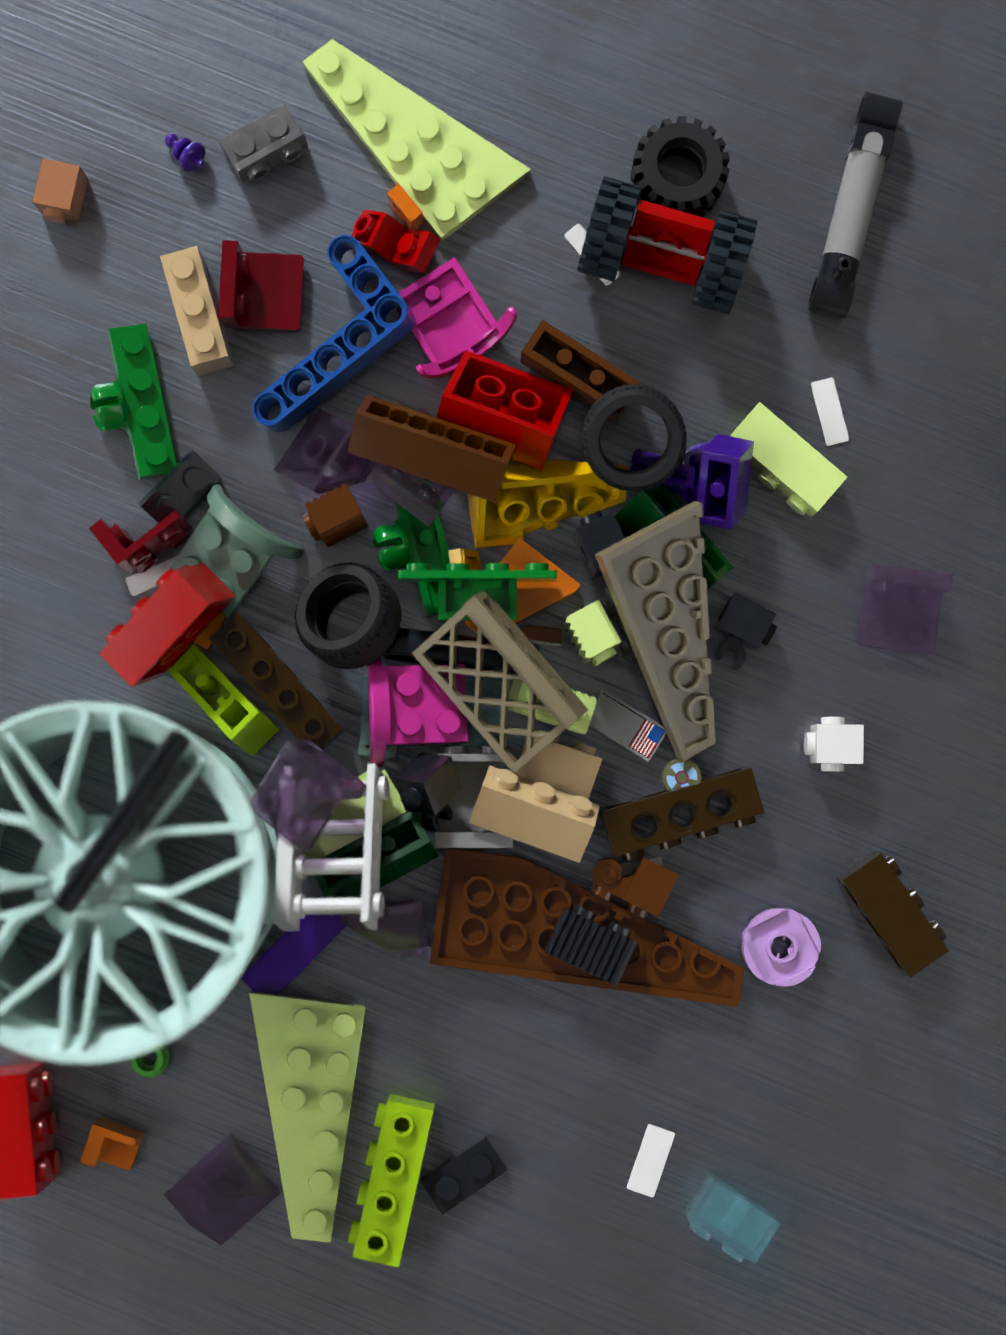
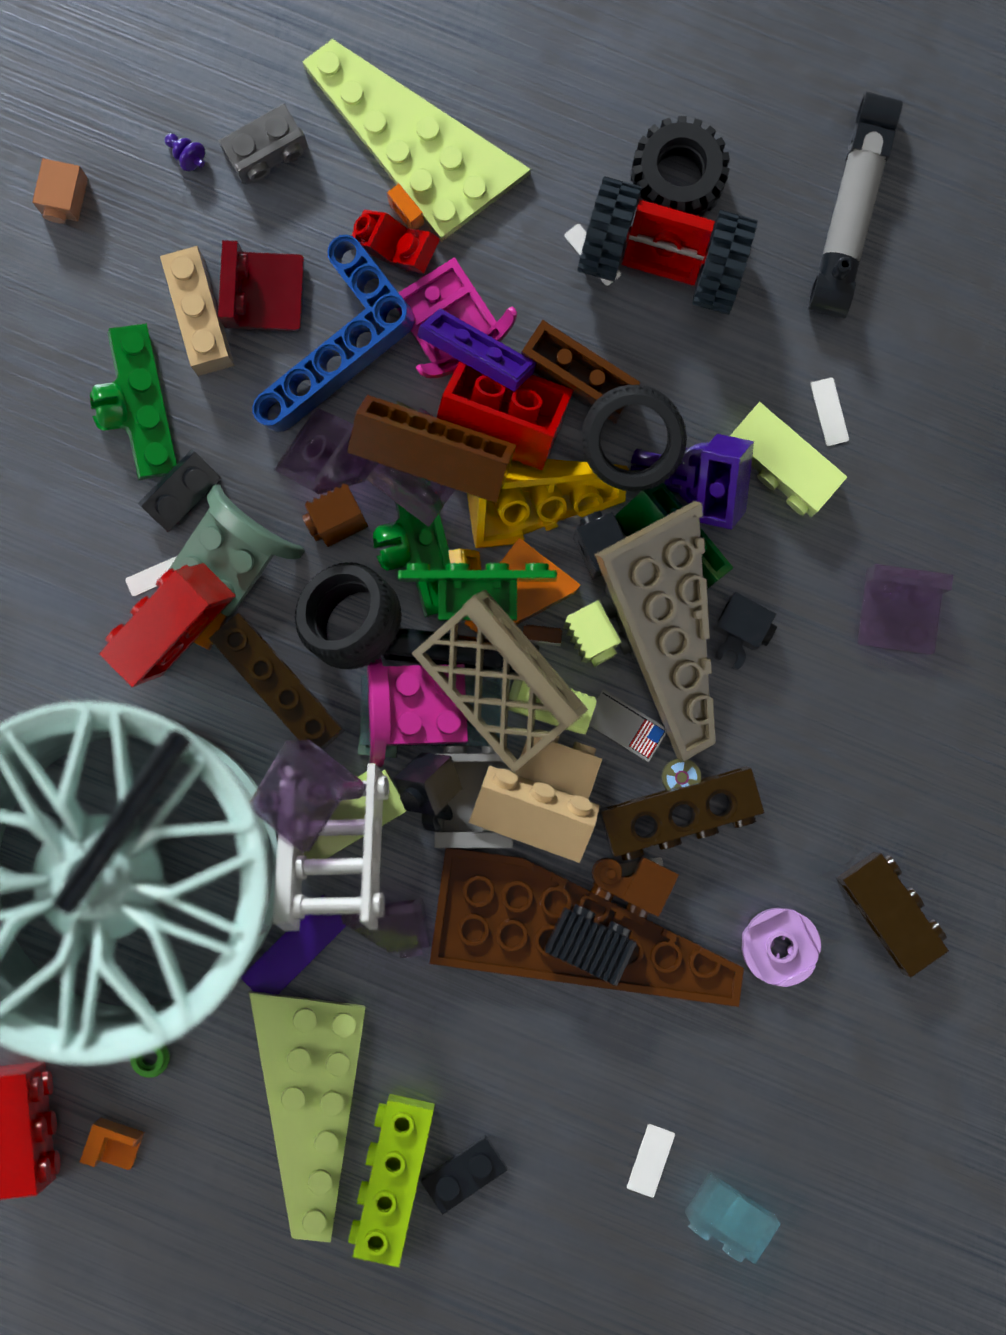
dark red bracket [89,511,192,574] -> none
clear purple slope [163,1132,281,1245] -> none
lime slope [168,644,280,757] -> none
dark green brick [314,811,439,898] -> none
white brick [804,717,864,772] -> none
none -> dark purple tile [417,309,537,392]

